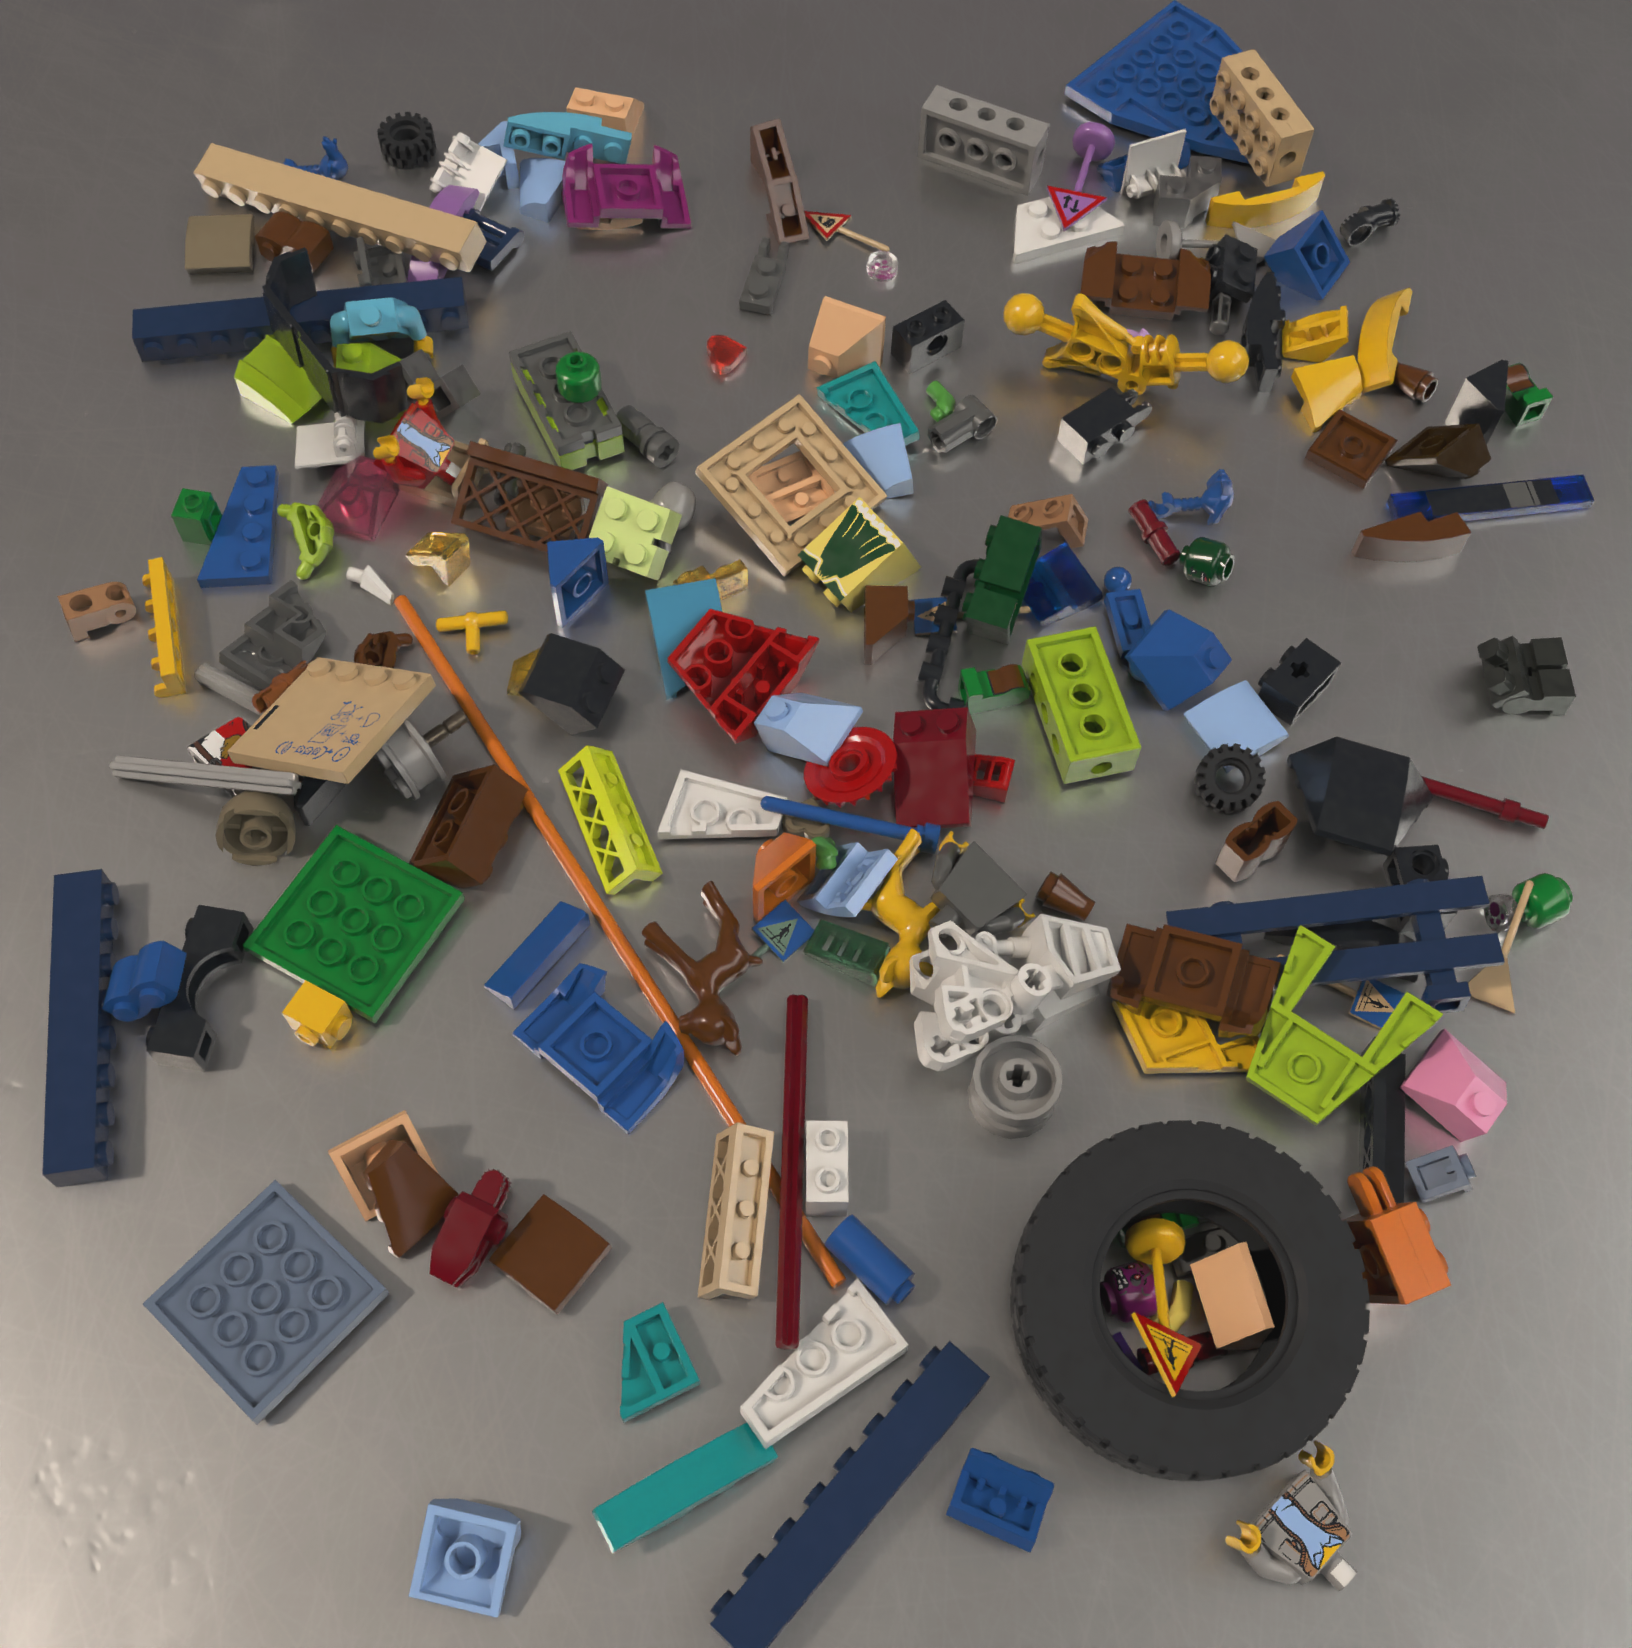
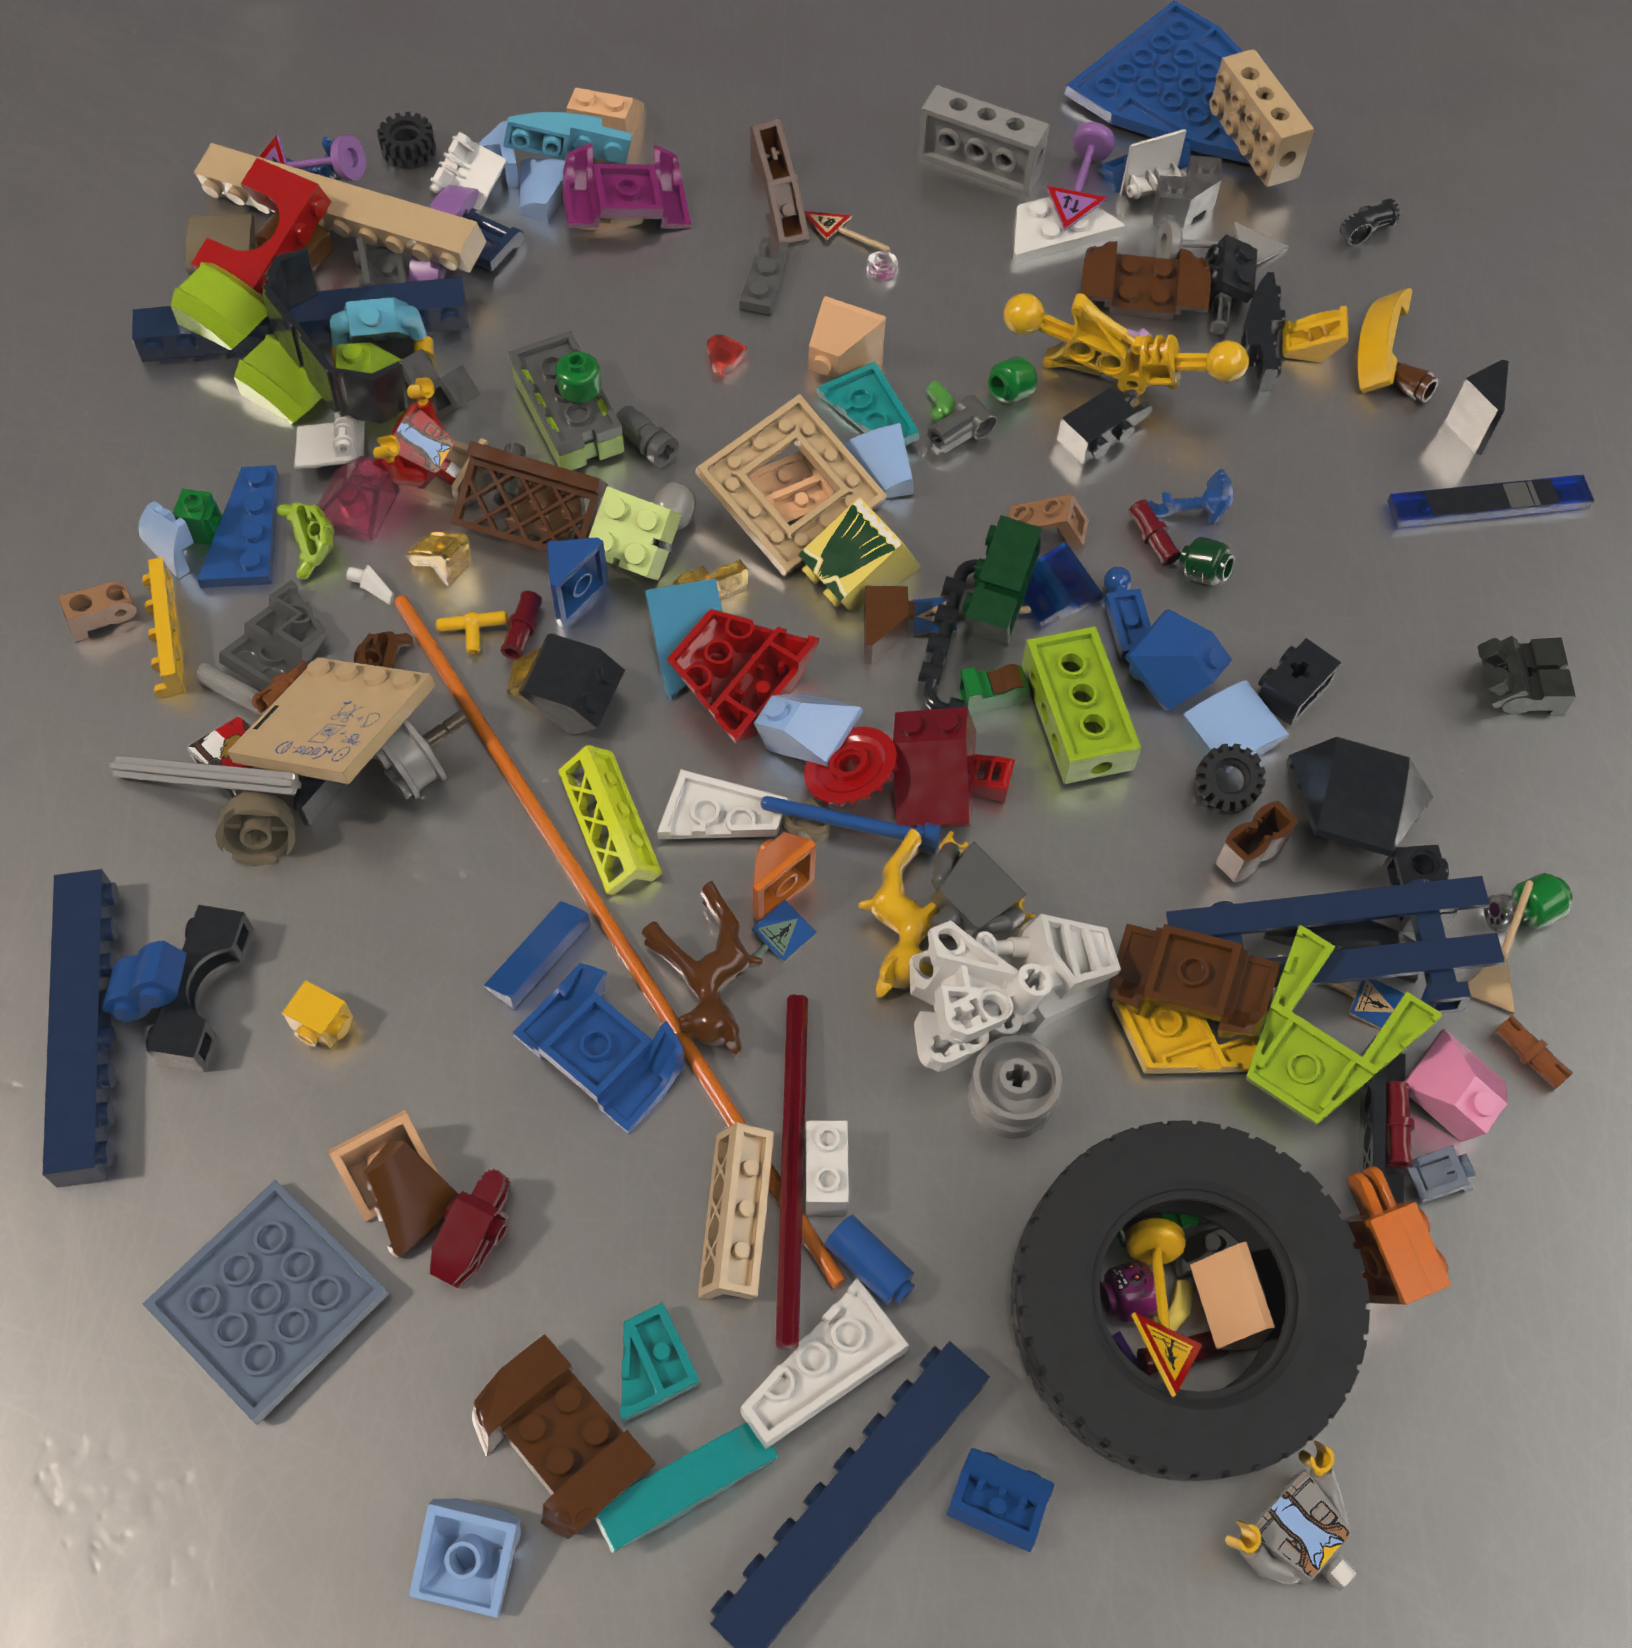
green plate [243,825,465,1023] -> none
reddish brown slope [409,764,528,889] -> none
reddish brown slope [488,1194,613,1315] -> none
light blue slope [797,842,898,917] -> none
clear green slope [803,919,891,987] -> none
bright green arm [811,837,839,869] -> none
black brick [891,300,965,374] -> none
reddish brown cone [1035,871,1095,921] -> none
yellow slope [1205,171,1325,228] -> none
blue slope [1264,210,1350,301] -> none
yellow slope [1291,355,1362,433] -> none
reddish brown tile [1305,409,1398,489] -> none
reddish brown slope [1351,511,1472,562] -> none
dark brown slope [1385,424,1491,479] -> none
dark red bar [1421,776,1549,829] -> none
green leg [1505,363,1553,427] -> none
none -> light blue slope [138,501,194,579]
none -> lime slope [170,262,268,350]
none -> red arch [191,158,331,297]
none -> medium lavender piece [259,134,366,181]
none -> reddish brown piece [472,1334,656,1540]
none -> dark red pin [500,590,542,660]
none -> green head [988,357,1037,404]
none -> dark red pin [1386,1081,1415,1168]
none -> dark orange pin [1494,1015,1573,1090]

